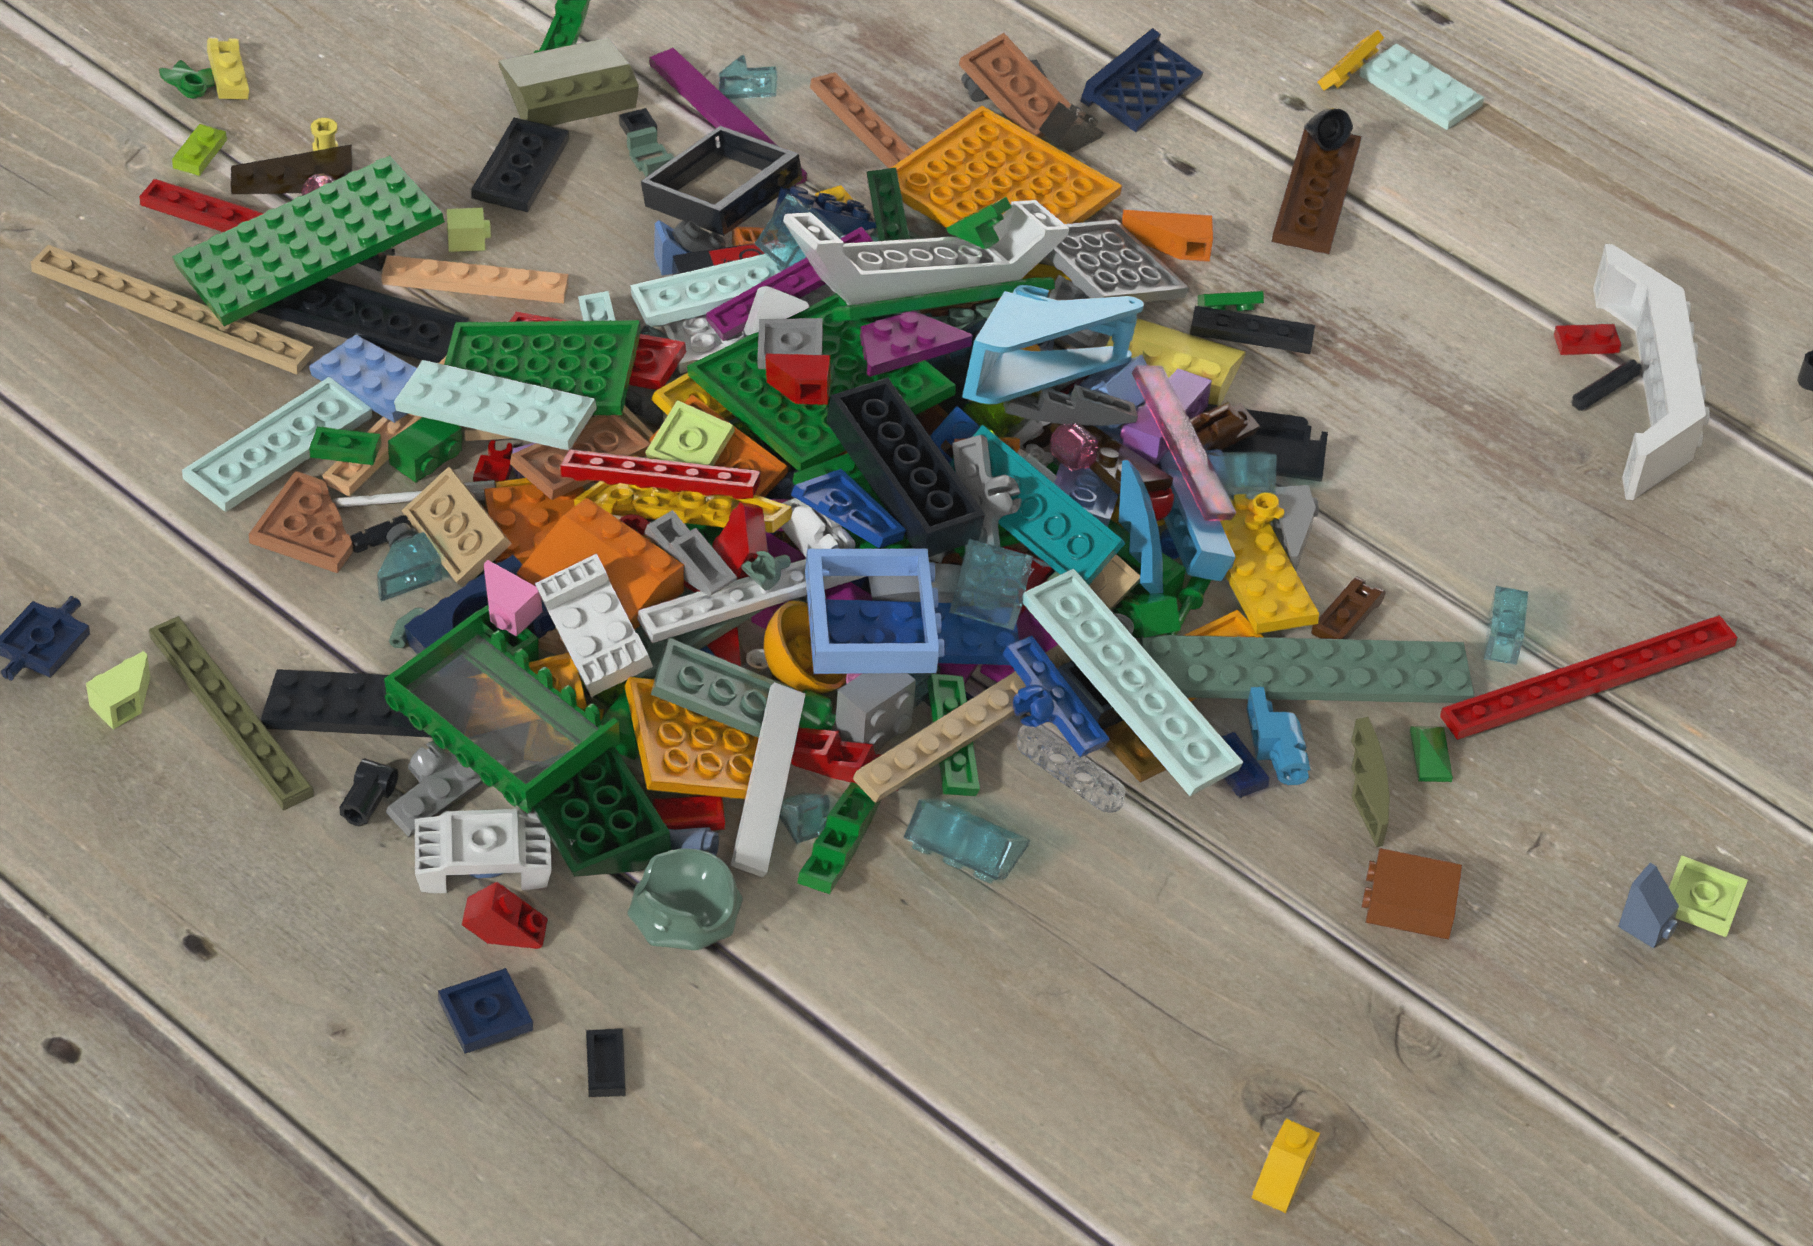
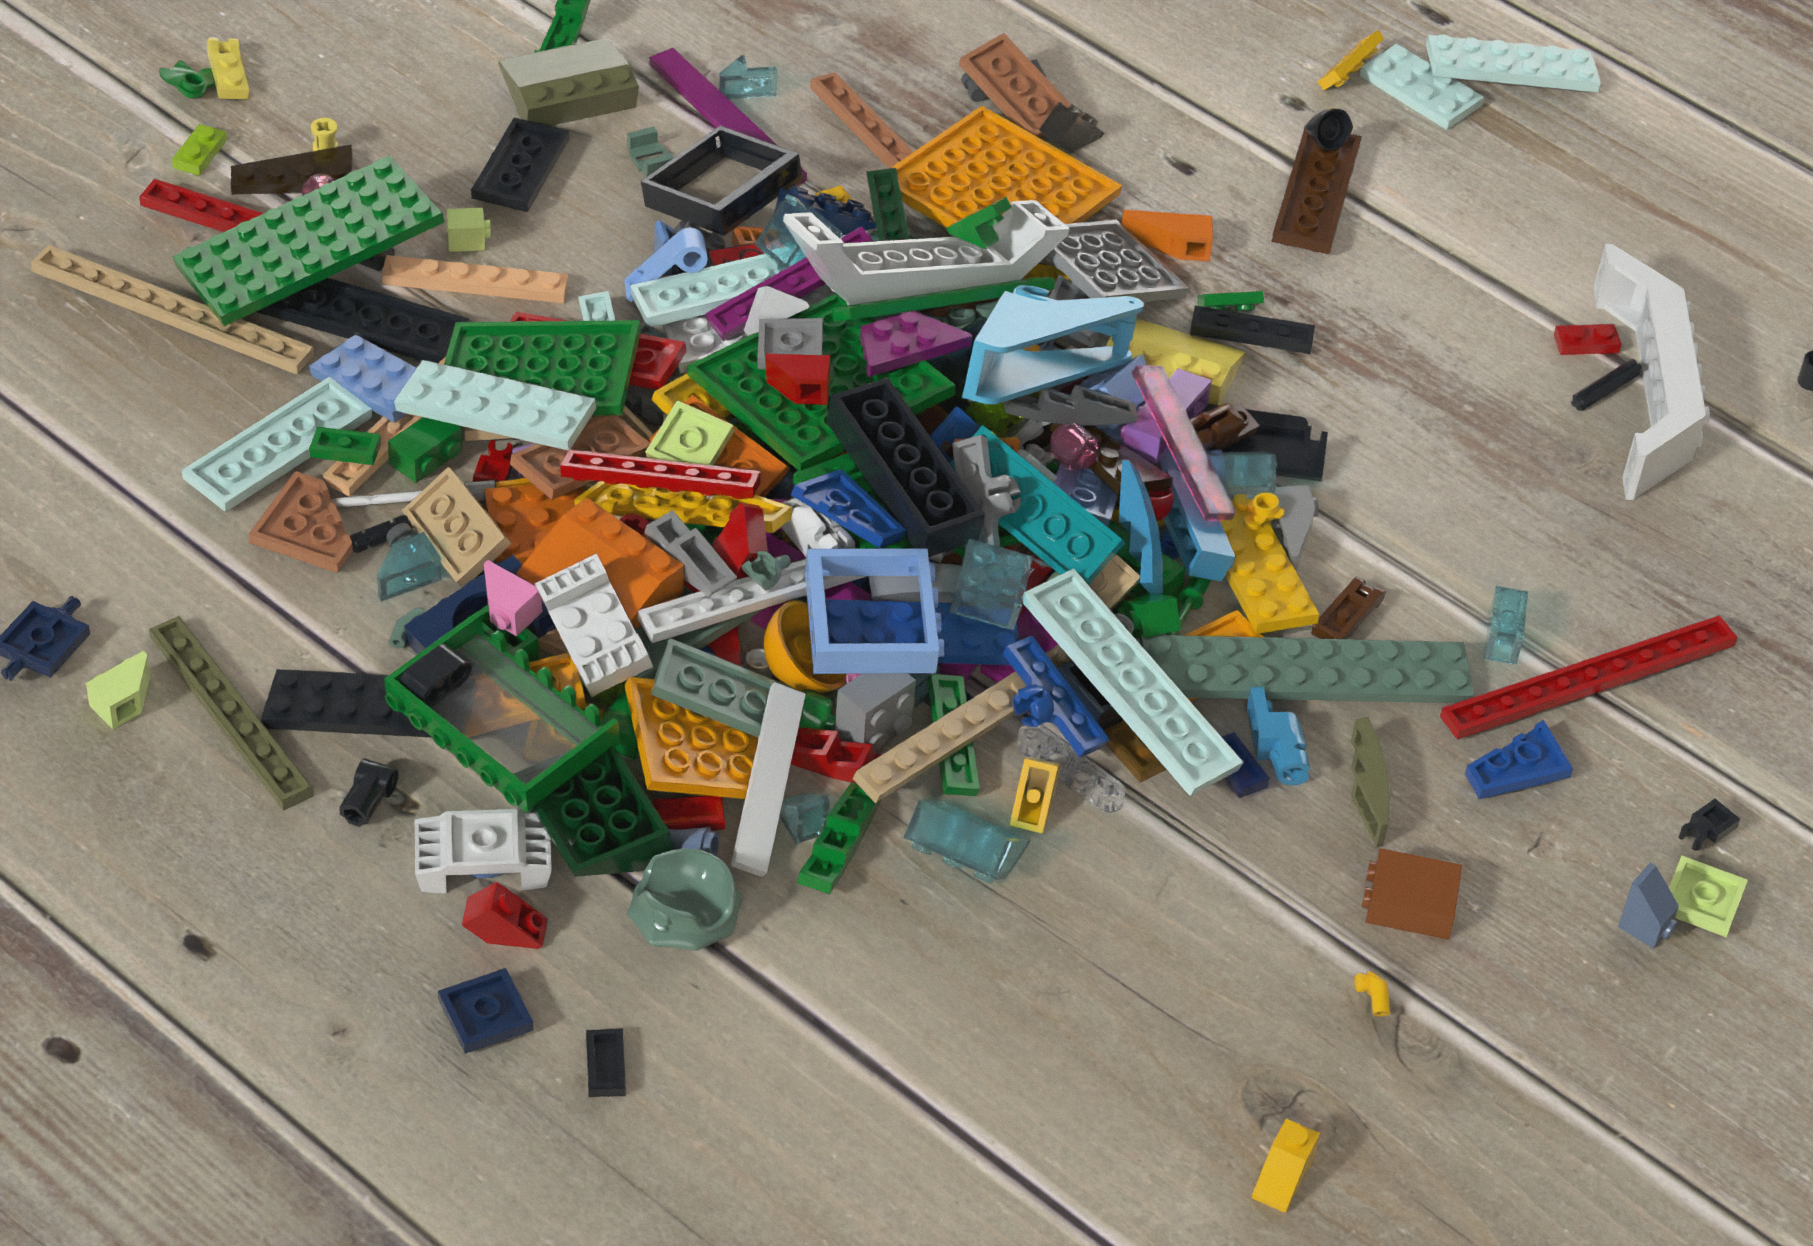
light grey plate [386,732,514,837] -> none
black plate [619,108,657,135] -> none
dark blue fence [1080,28,1203,132] -> none
green slope [1410,726,1453,782] -> none
none -> black beam [400,644,472,707]
none -> light blue door [624,228,708,302]
none -> yellow slope [1009,756,1062,834]
none -> yellow arm [1354,971,1390,1017]
none -> light aqua plate [1426,35,1601,92]
none -> blue wing [1465,720,1573,799]
none -> black plate [1678,798,1740,851]

